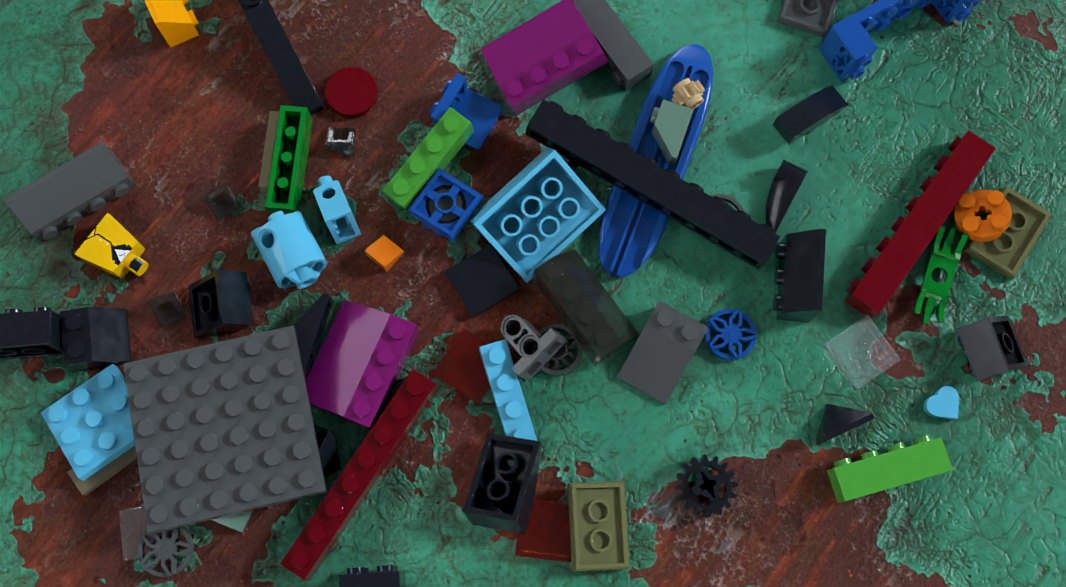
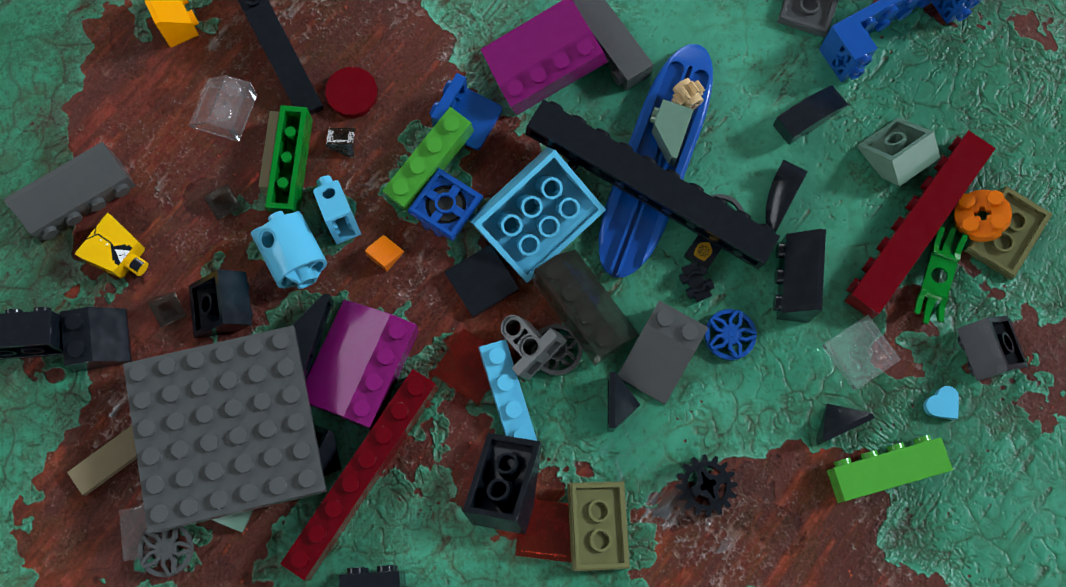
medium azure plate [41,364,135,481] -> none
none -> clear slope [189,75,257,142]
none -> black slope [607,372,640,432]
none -> black piece [678,261,715,303]
none -> black tile [684,235,722,270]
none -> sand green slope [857,117,941,186]

